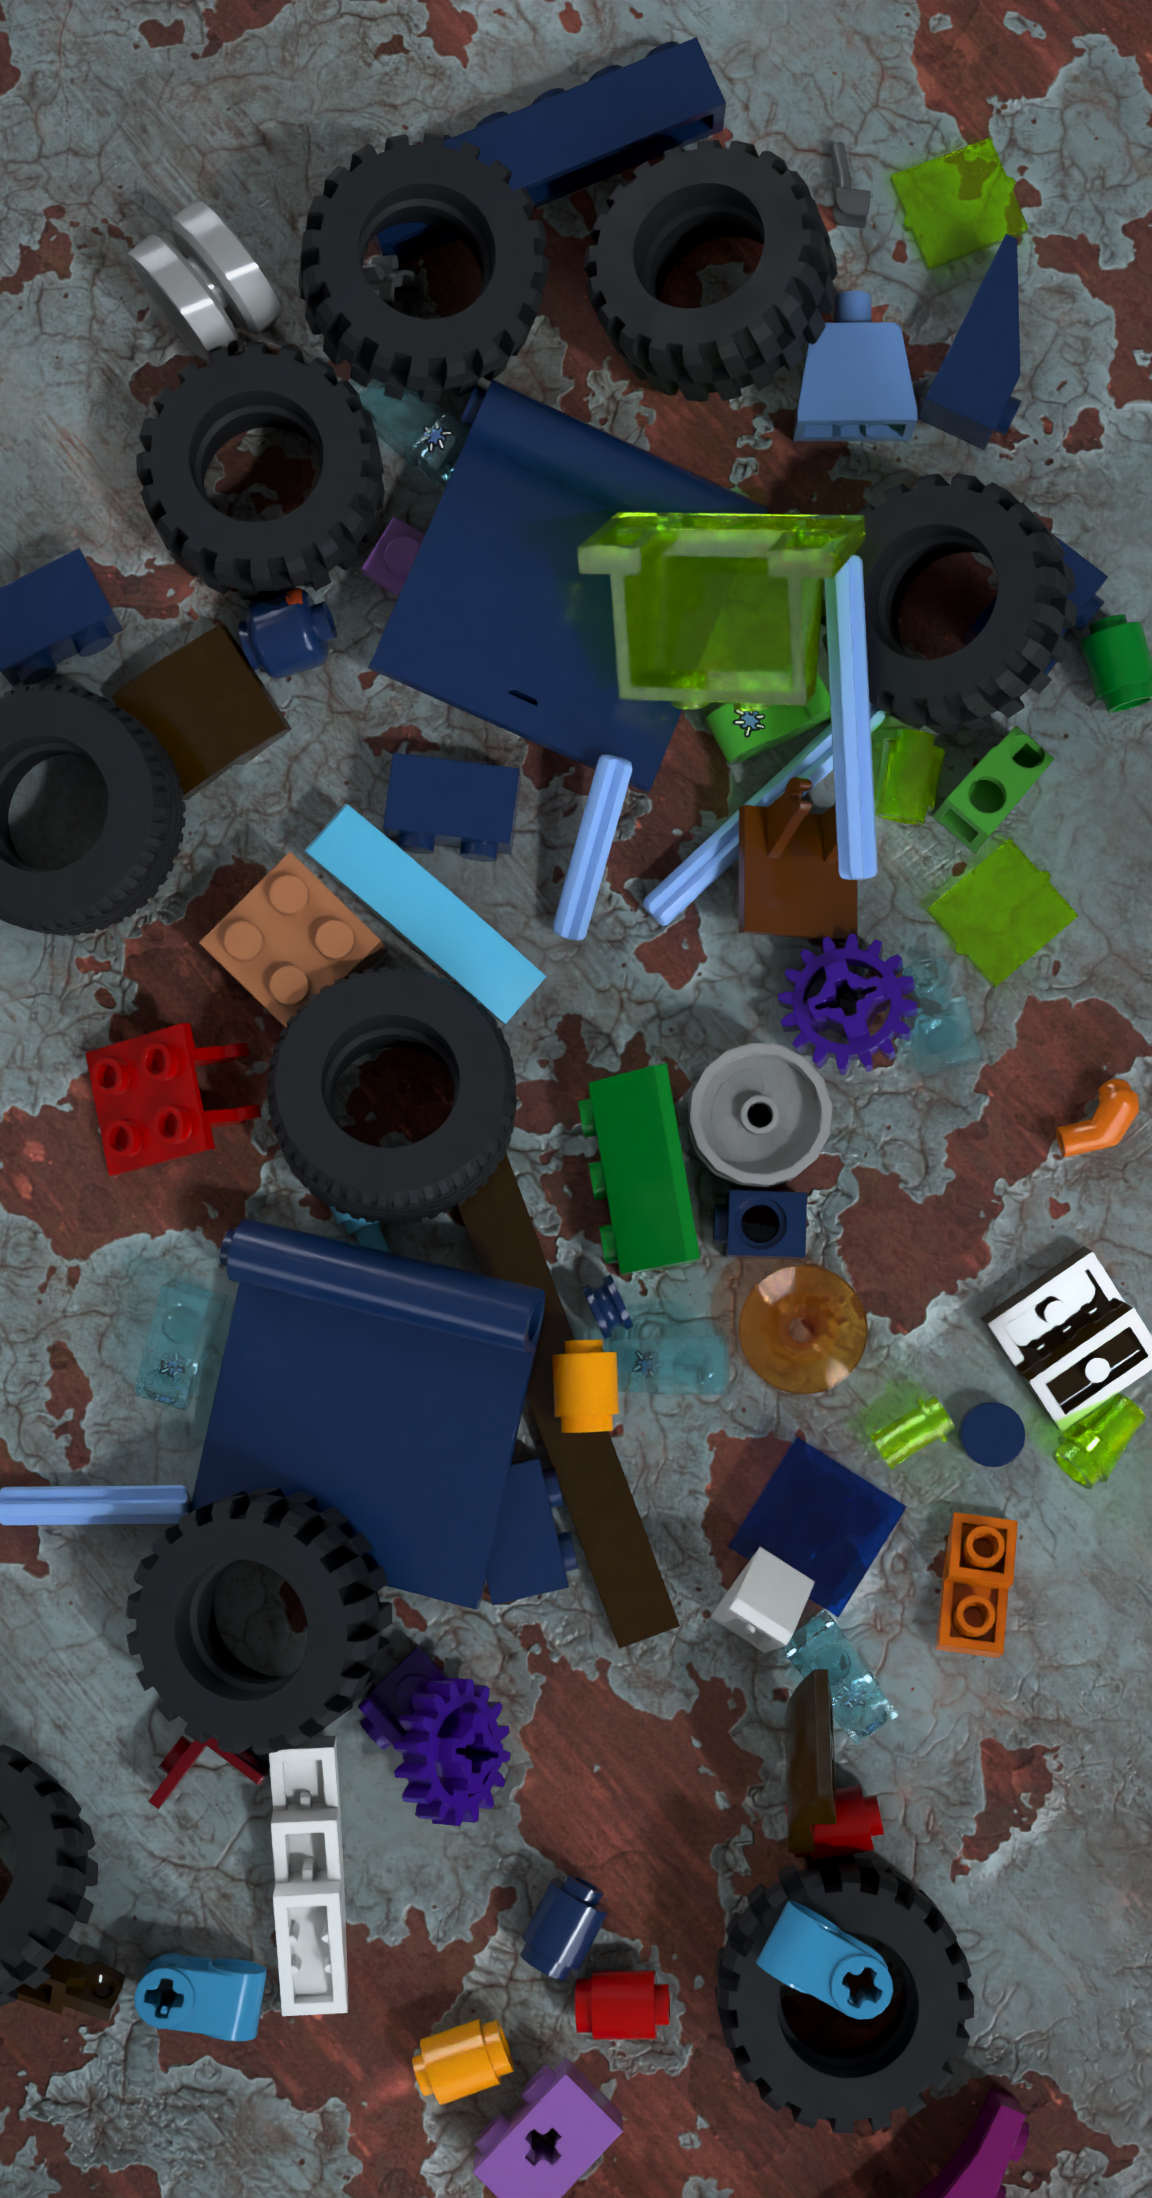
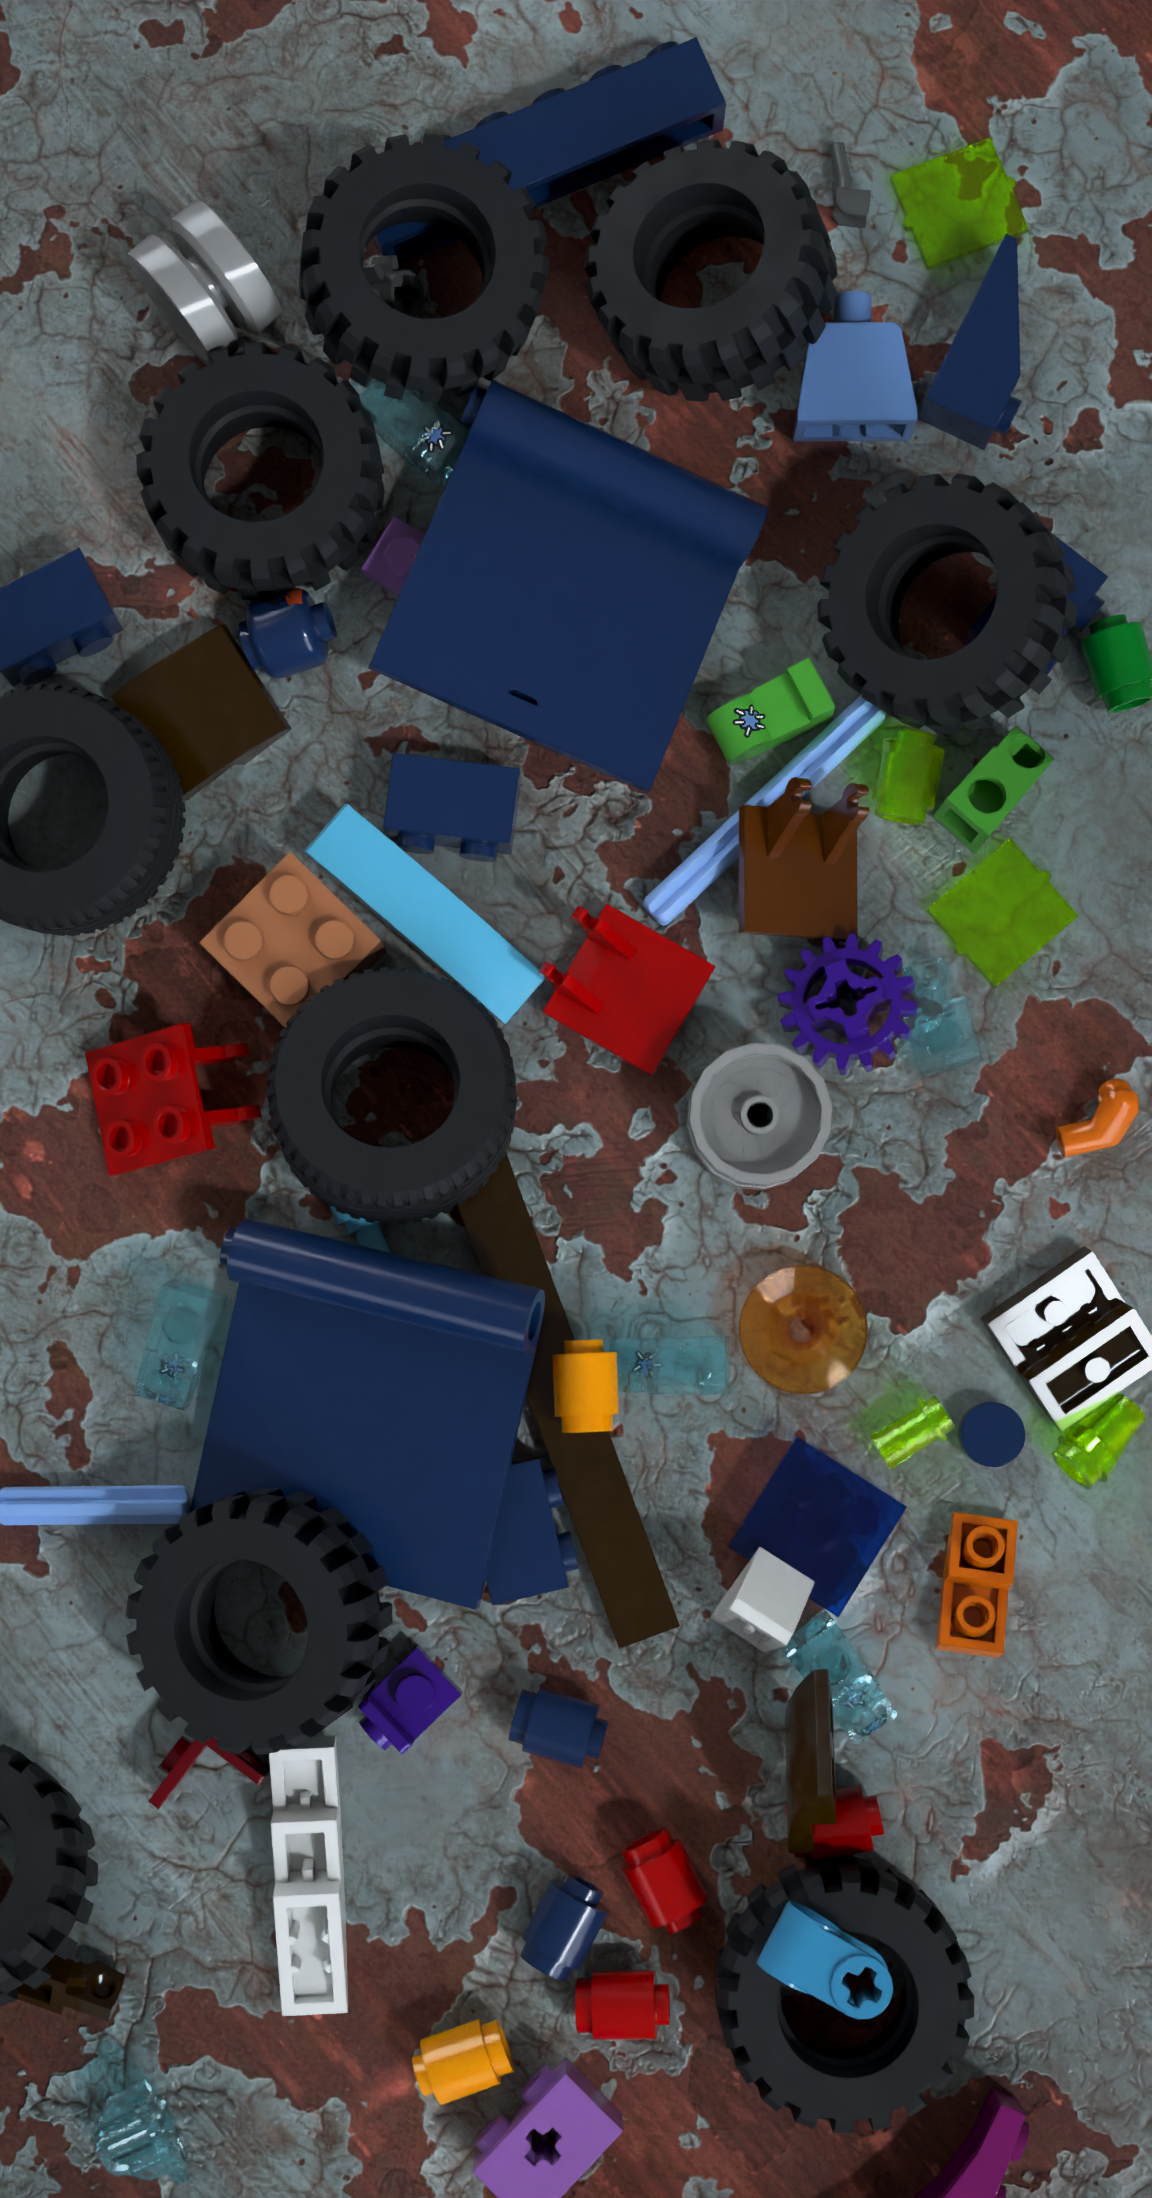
dark azure piece [134,1953,267,2041] -> none
dark purple gear [393,1678,511,1826] -> none
light blue axle [553,755,632,941] -> none
clear neon green windscreen [577,512,865,712] -> none
green slope [578,1063,700,1276] -> none
dark blue bush [582,1275,634,1340] -> none
dark blue brick [713,1190,807,1260] -> none
light blue axle [823,554,878,880] -> none
none -> clear light blue piece [94,2078,189,2186]
none -> dark blue brick [508,1687,609,1769]
none -> red plate [538,903,716,1076]
none -> red brick [621,1827,709,1934]

